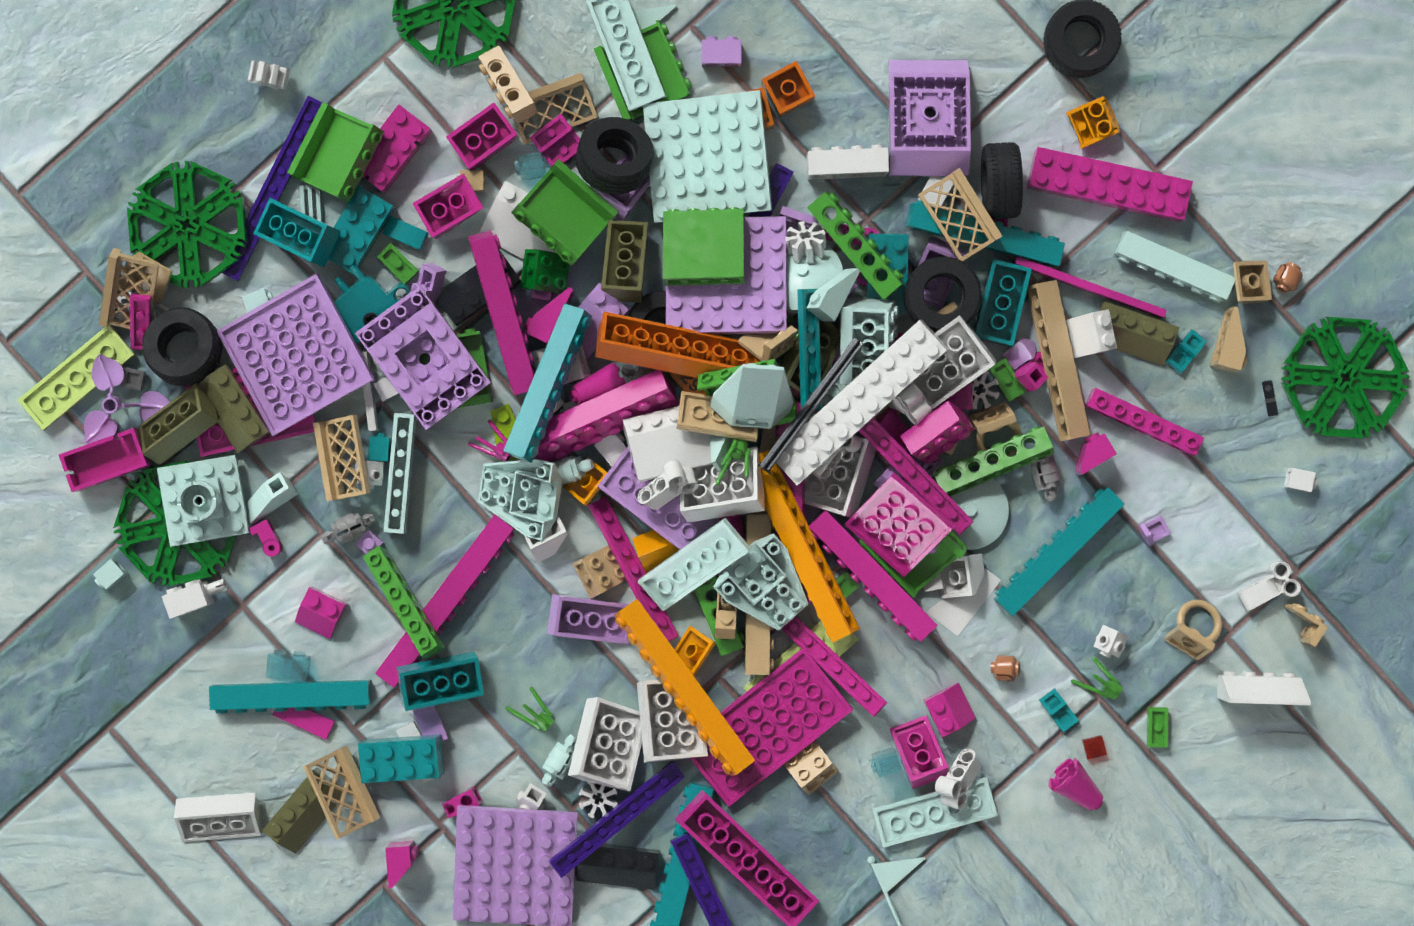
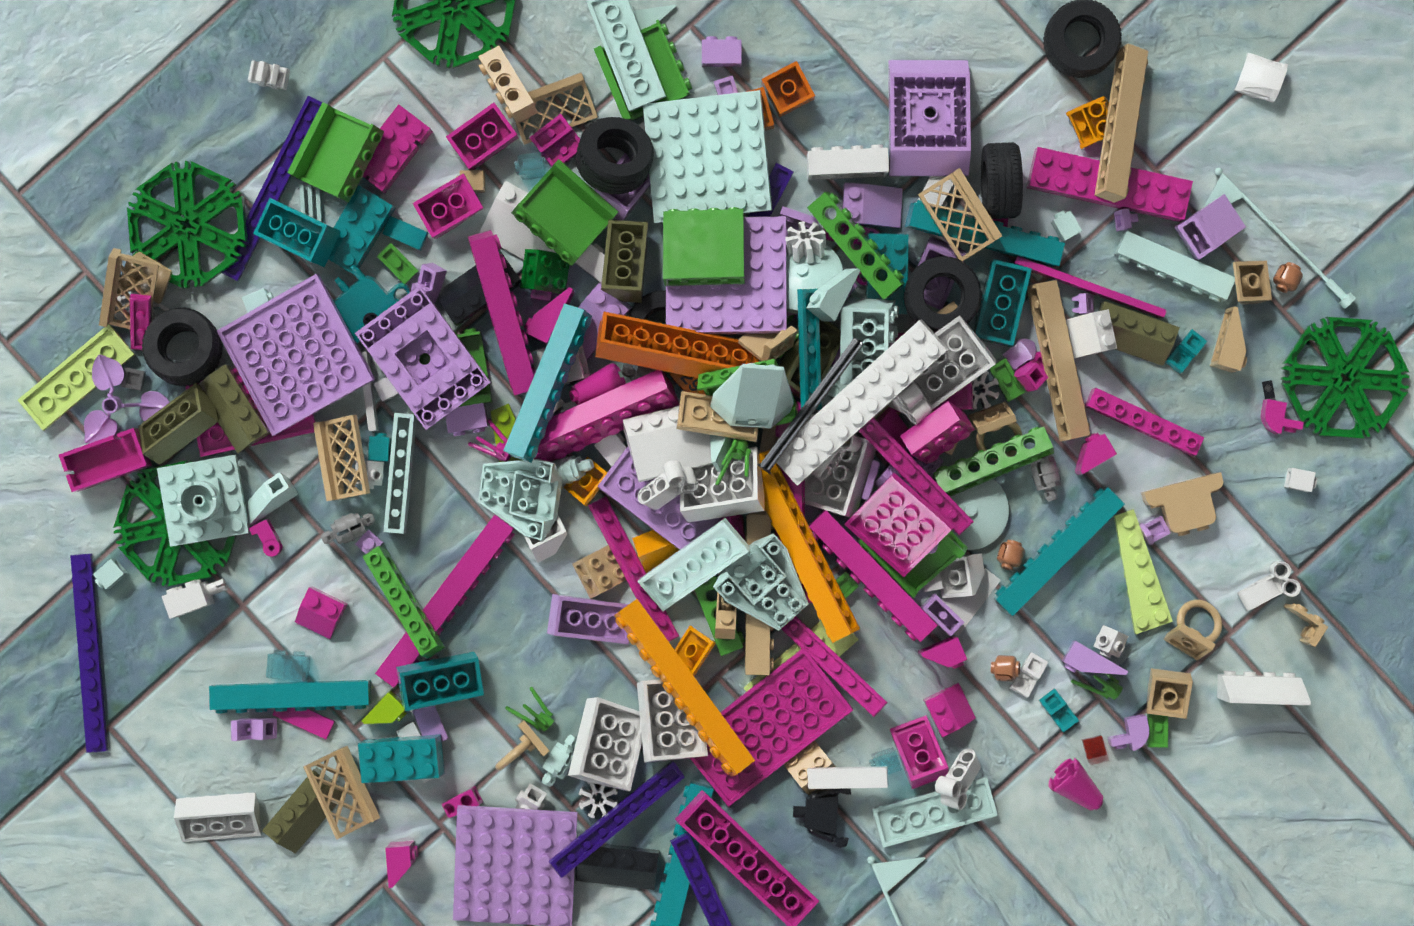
none -> dark purple plate [70,554,108,753]
none -> lavender brick [231,718,277,741]
none -> lime slope [361,691,407,724]
none -> lavender brick [445,403,489,436]
none -> tan tile [495,720,549,771]
none -> white brick [575,243,605,282]
none -> lavender tile [714,75,738,95]
none -> black torso [793,788,851,848]
none -> white tile [807,766,889,789]
none -> lavender slope [842,183,903,228]
none -> lavender tile [861,460,880,500]
none -> dark pink slope [918,635,967,669]
none -> lavender brick [921,594,964,636]
none -> nougat head [997,540,1025,570]
none -> white slope [1010,652,1048,698]
none -> light aqua brick [1051,210,1082,242]
none -> lavender slope [1062,641,1128,675]
none -> lavender tile [1072,293,1094,314]
none -> tan brick [1095,43,1148,203]
none -> lavender brick [1107,714,1149,751]
none -> lavender tile [1114,208,1139,232]
none -> yellowish green wing [1114,509,1173,634]
none -> tan brick [1141,472,1223,536]
none -> tan slope [1146,668,1193,719]
none -> lavender slope [1174,194,1246,260]
none -> light aqua piece [1204,168,1356,309]
none -> white slope [1234,53,1288,103]
none -> dark pink brick [1261,399,1304,434]

